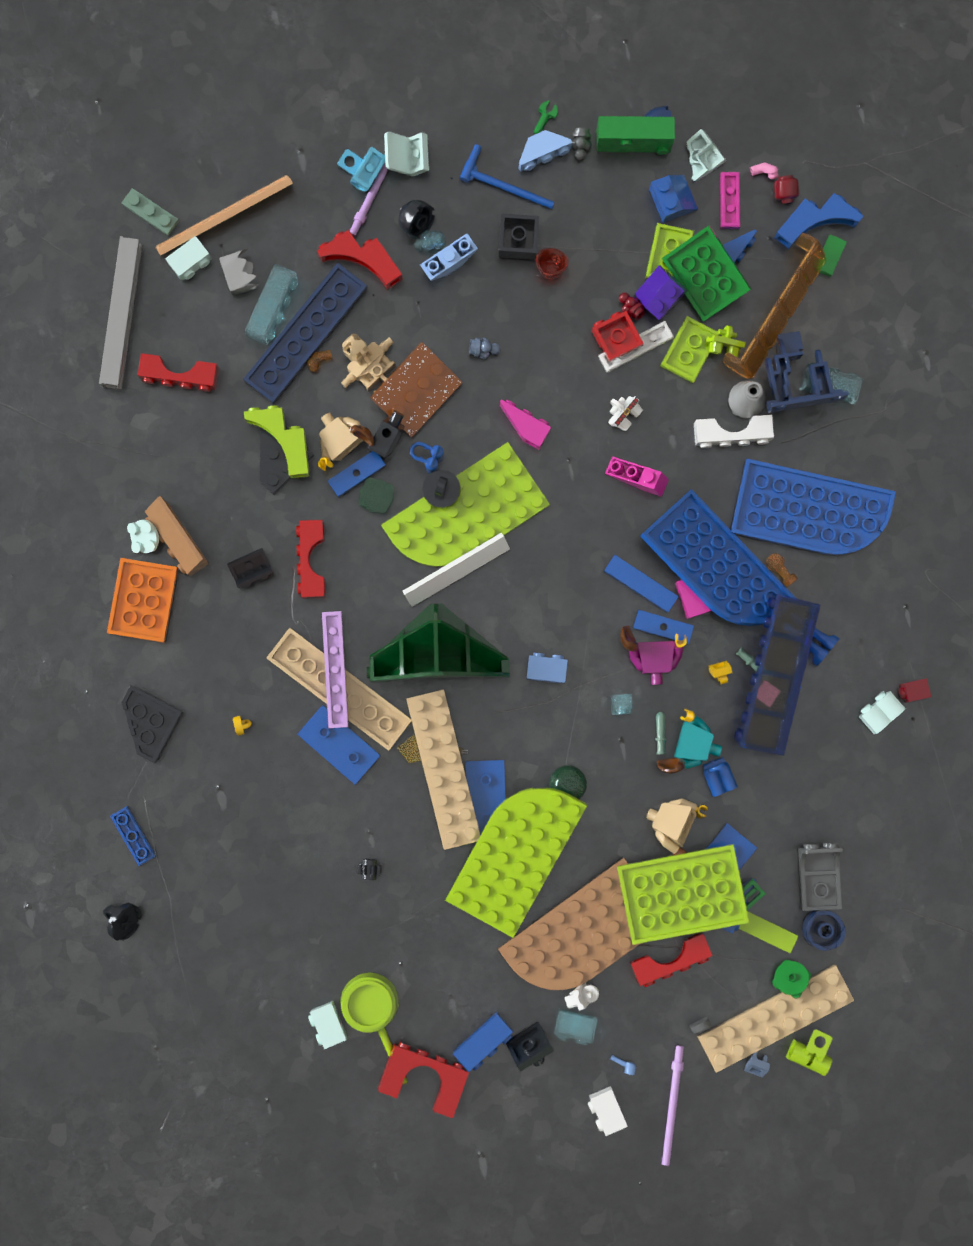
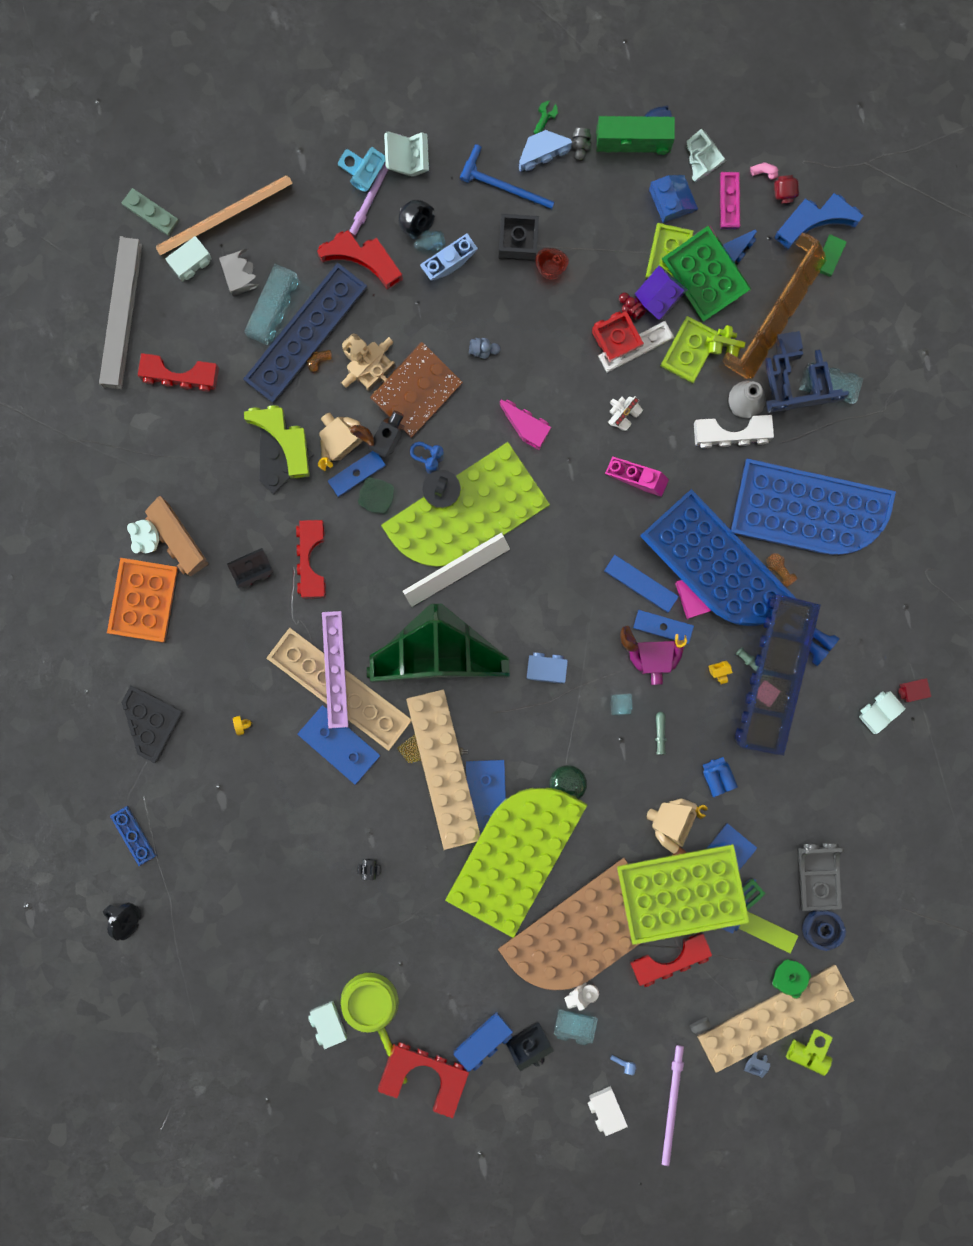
teal torso [657,709,722,774] -> none

